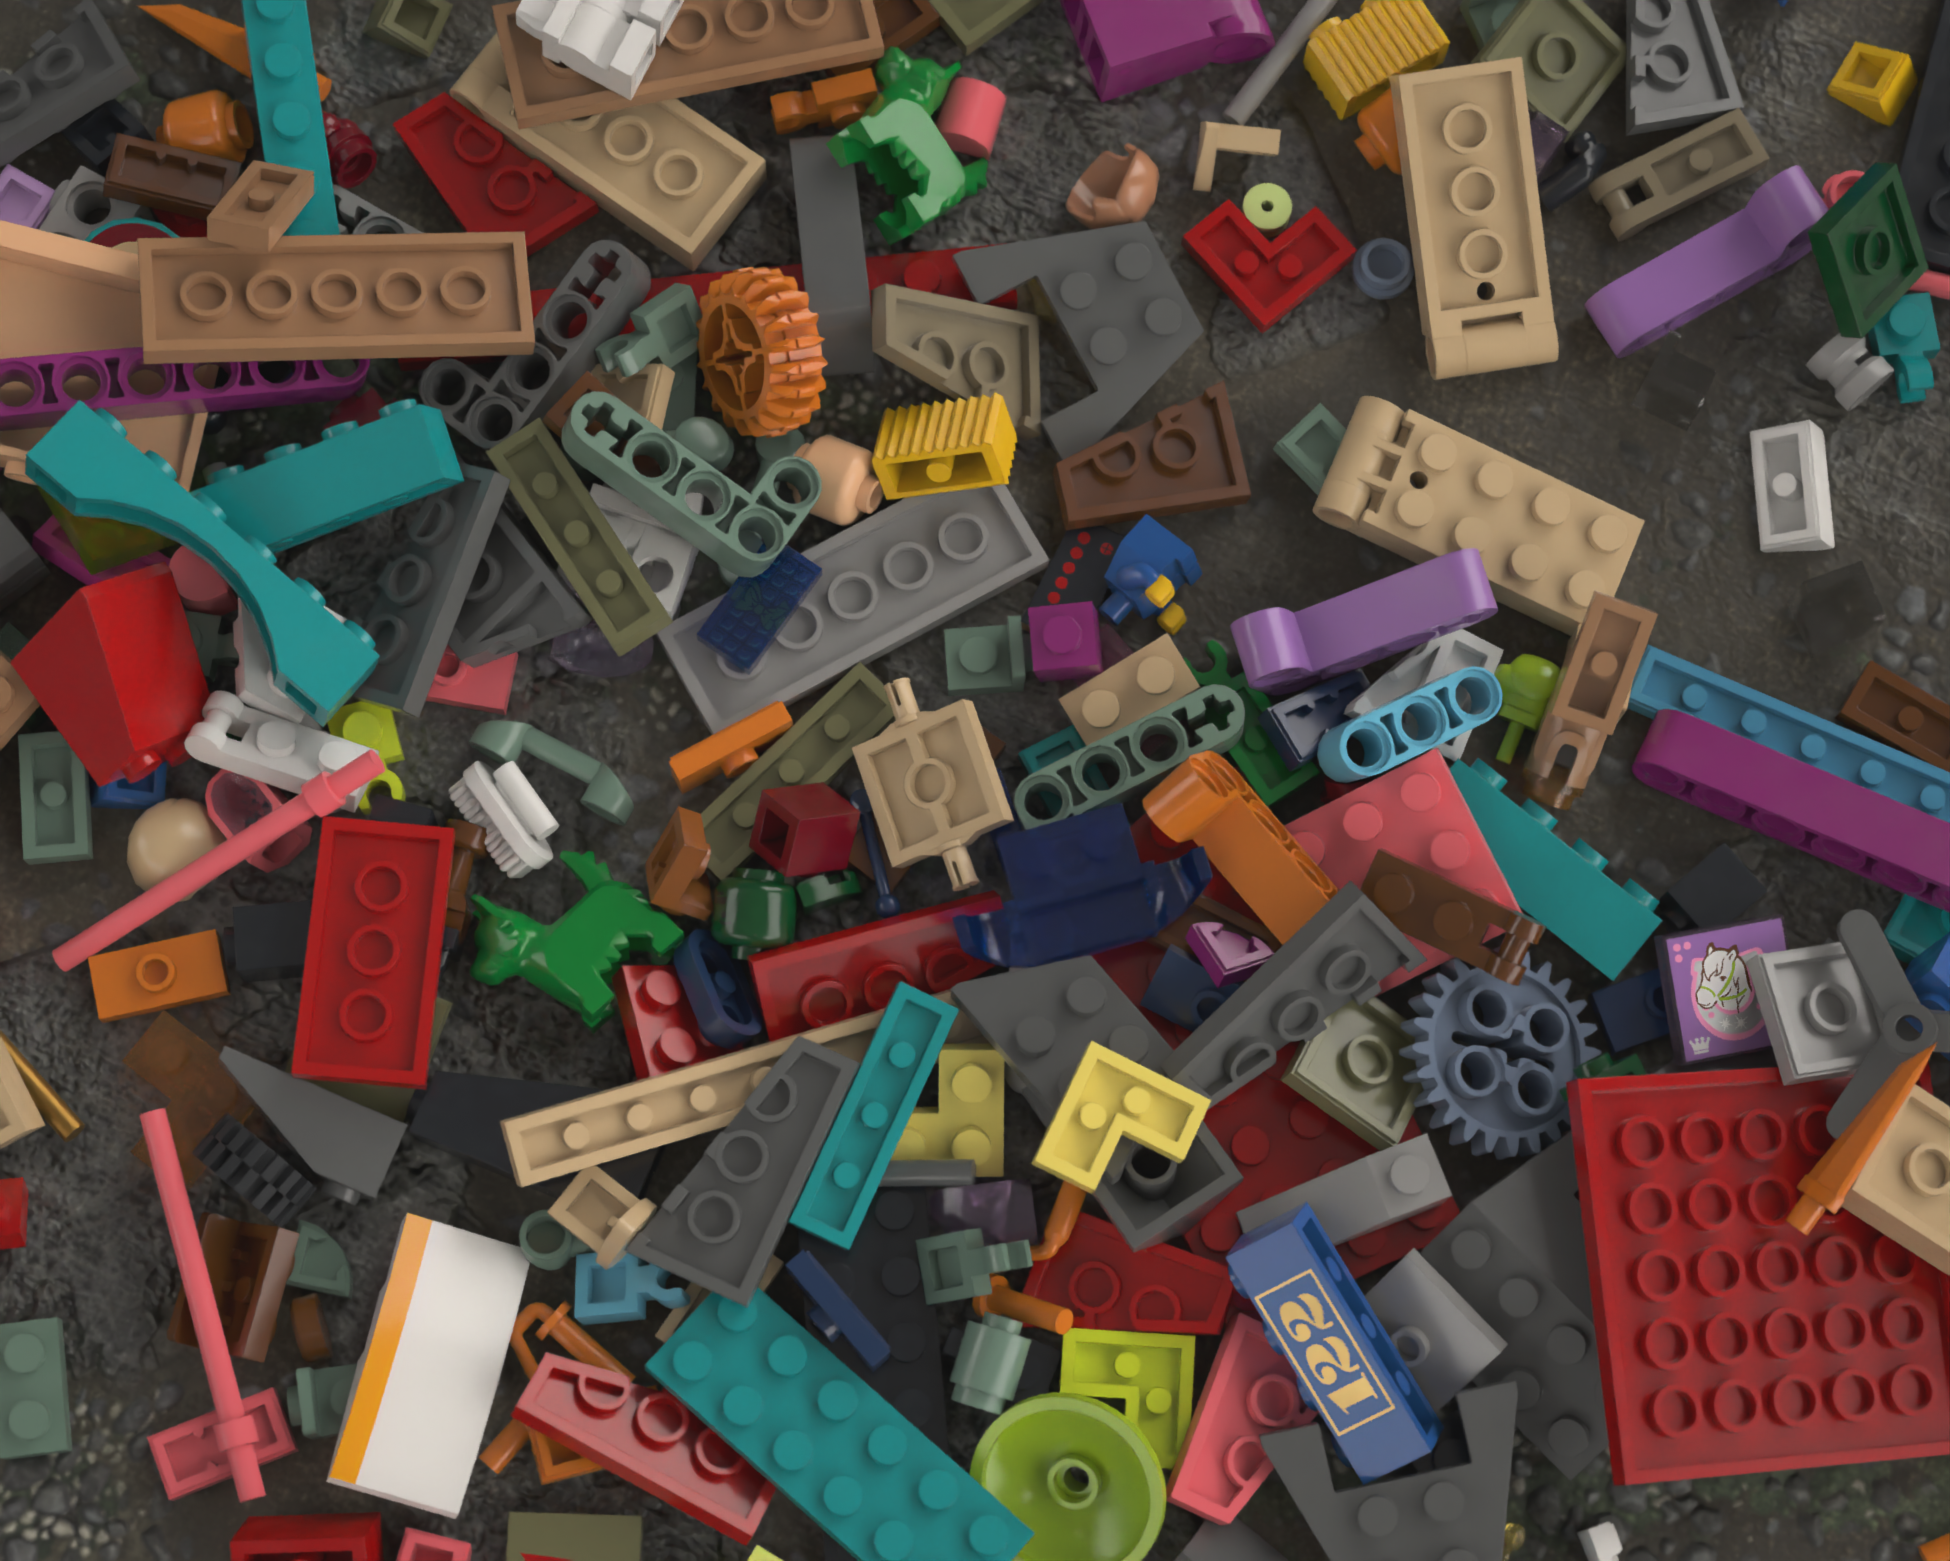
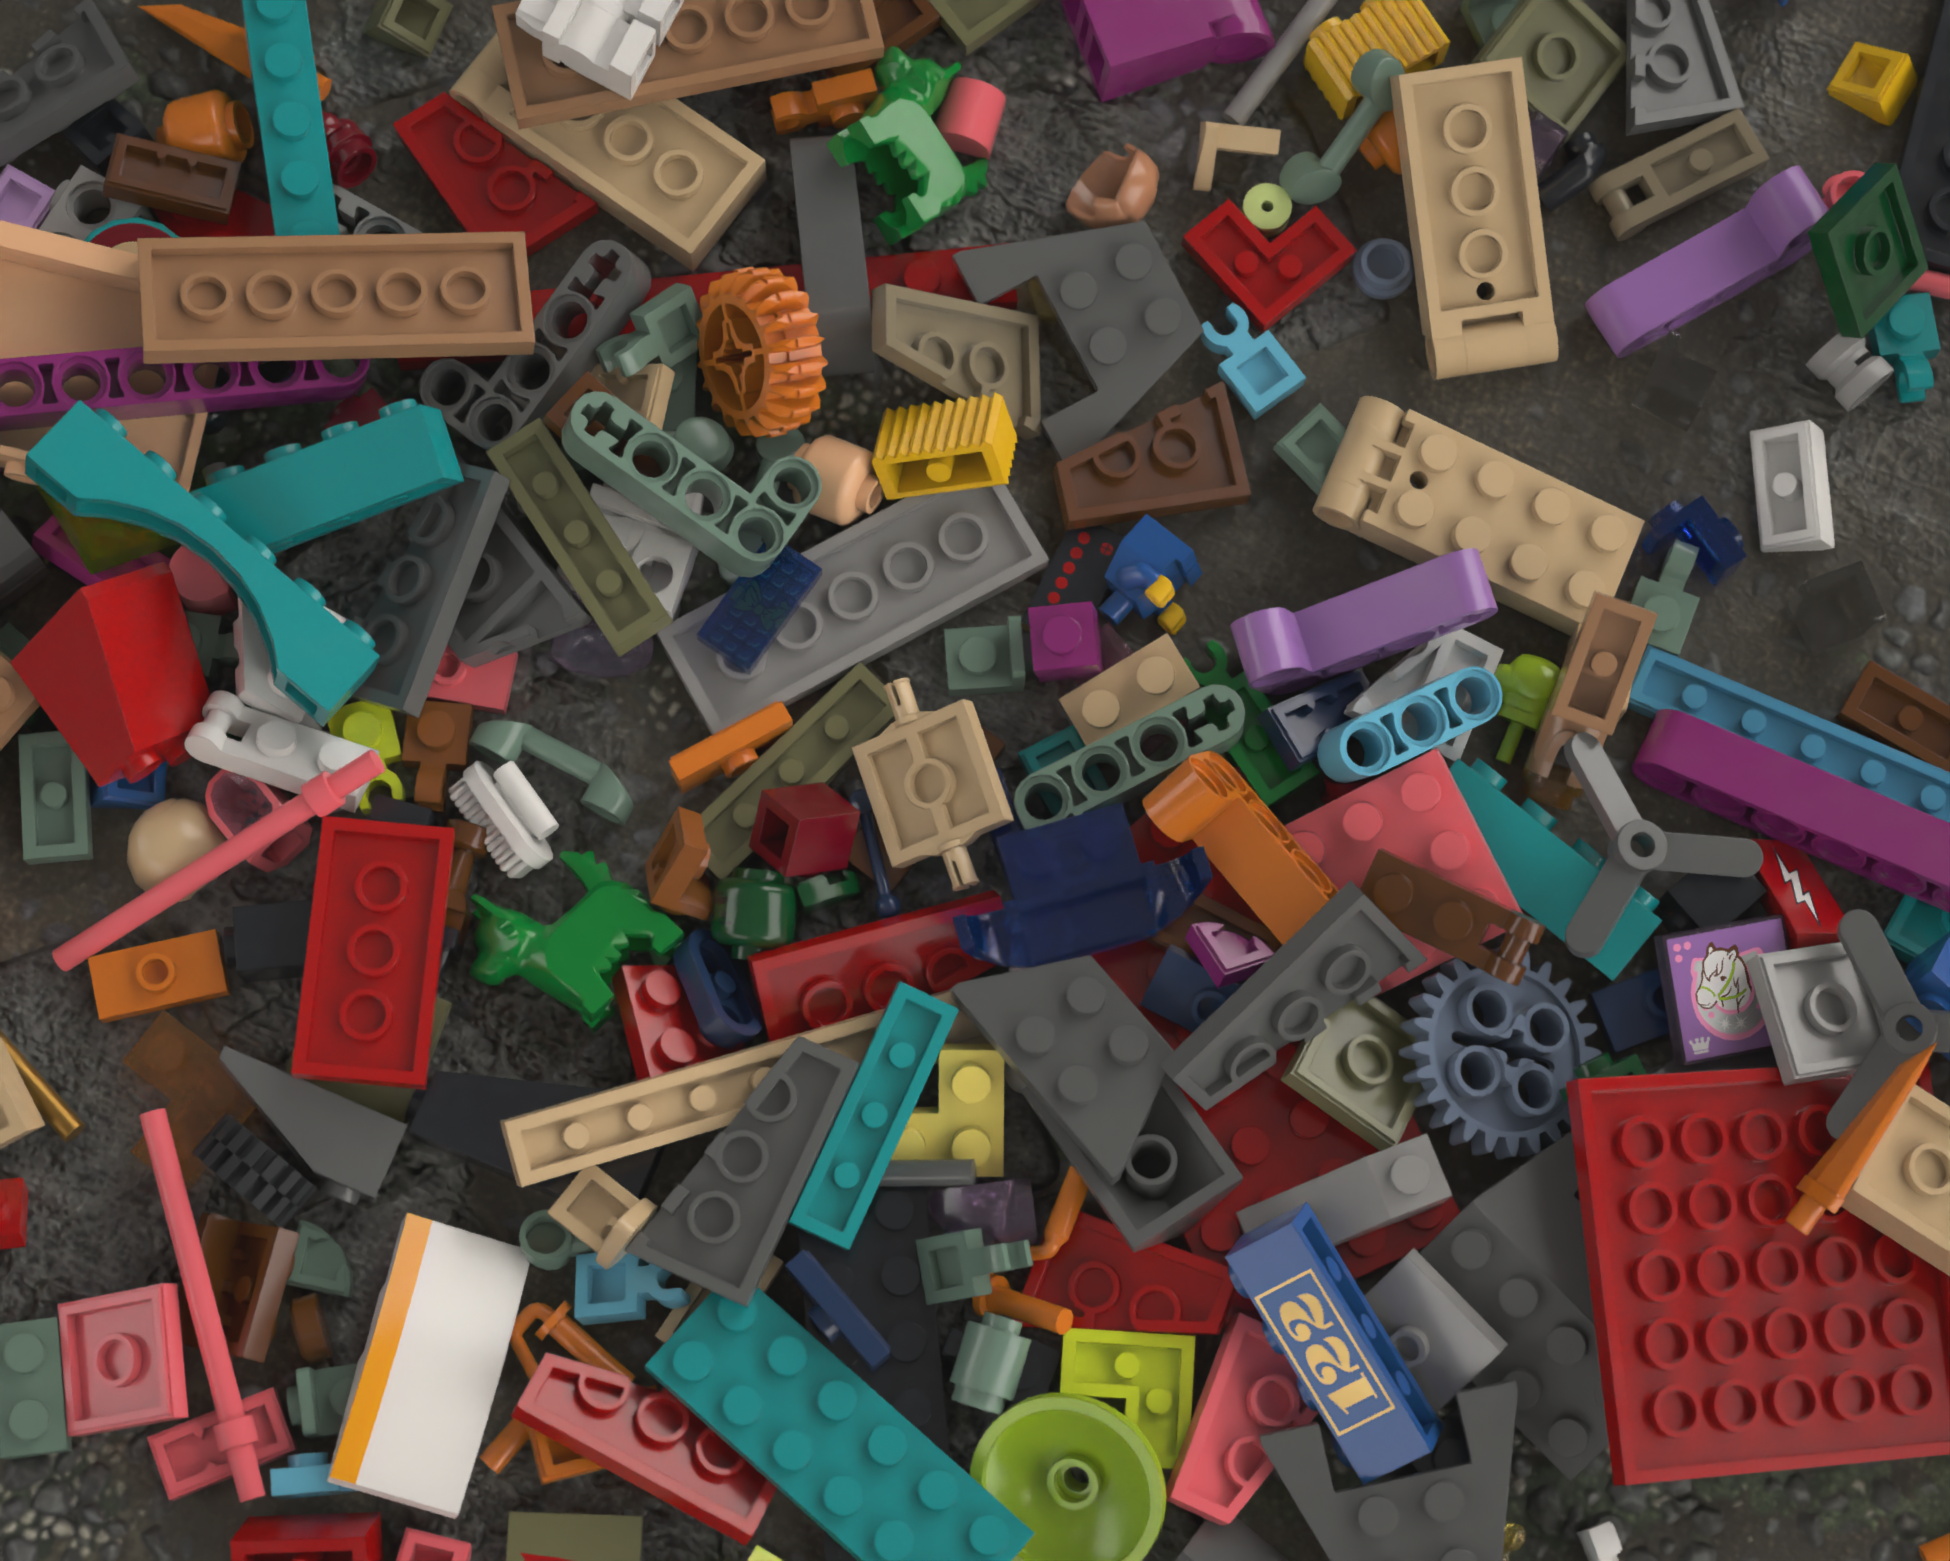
medium nougat plate [207,160,314,252] -> none
light yellow plate [1031,1041,1211,1193] -> none
none -> coral plate [57,1283,189,1437]
none -> medium azure plate [270,1452,361,1500]
none -> dark orange plate [402,701,475,814]
none -> medium azure plate [1200,303,1306,420]
none -> sand green bar [1279,49,1405,205]
none -> dark grey piece [1564,732,1763,958]
none -> sand green plate [1629,539,1700,657]
none -> clear blue bracket [1641,495,1747,586]
none -> red slope [1750,839,1844,950]

